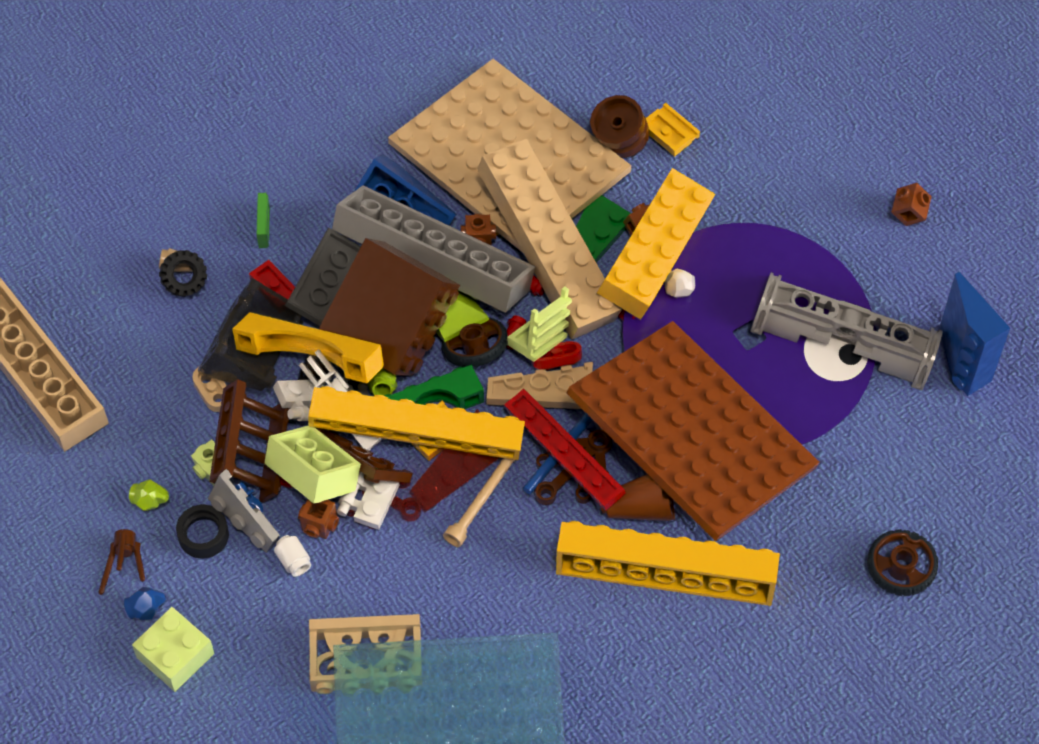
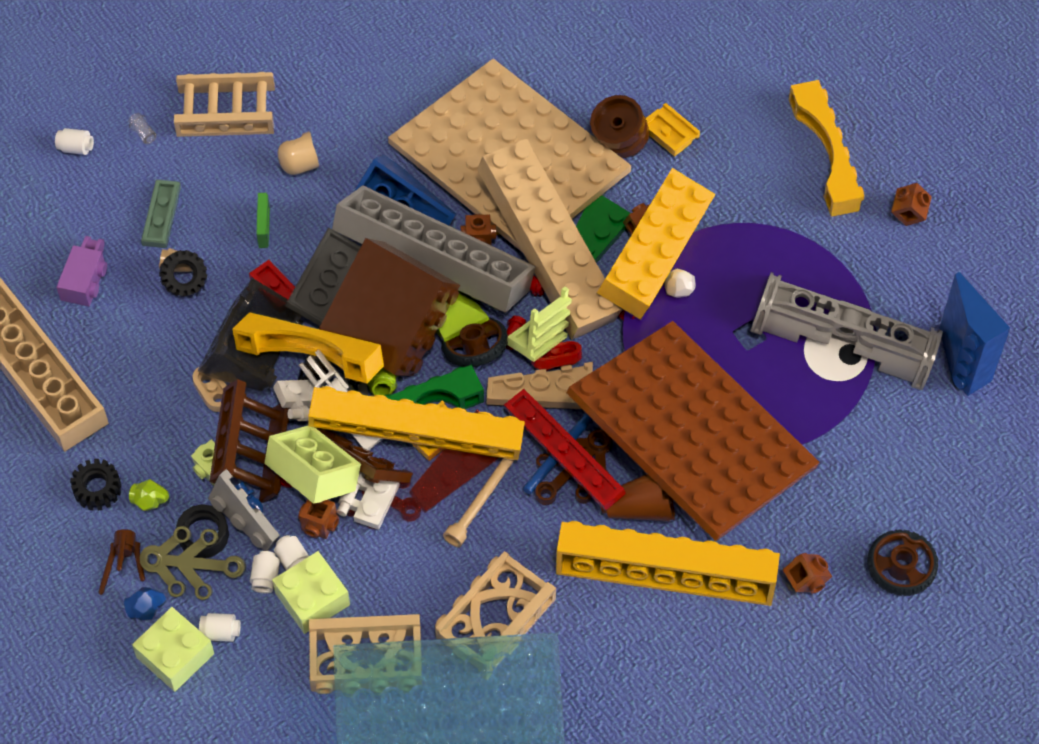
none -> white brick [55,128,94,155]
none -> medium lavender brick [57,236,107,307]
none -> black tyre [70,459,121,511]
none -> clear pin [128,113,157,144]
none -> olive plant [140,526,246,600]
none -> sand green tile [141,179,181,248]
none -> tan fence [174,72,275,137]
none -> white brick [199,613,241,642]
none -> white brick [250,551,280,593]
none -> yellowish green brick [272,551,350,634]
none -> tan helmet [278,131,319,175]
none -> tan fence [435,551,556,678]
none -> dark orange brick [783,553,832,594]
none -> yellow arch [789,80,864,217]

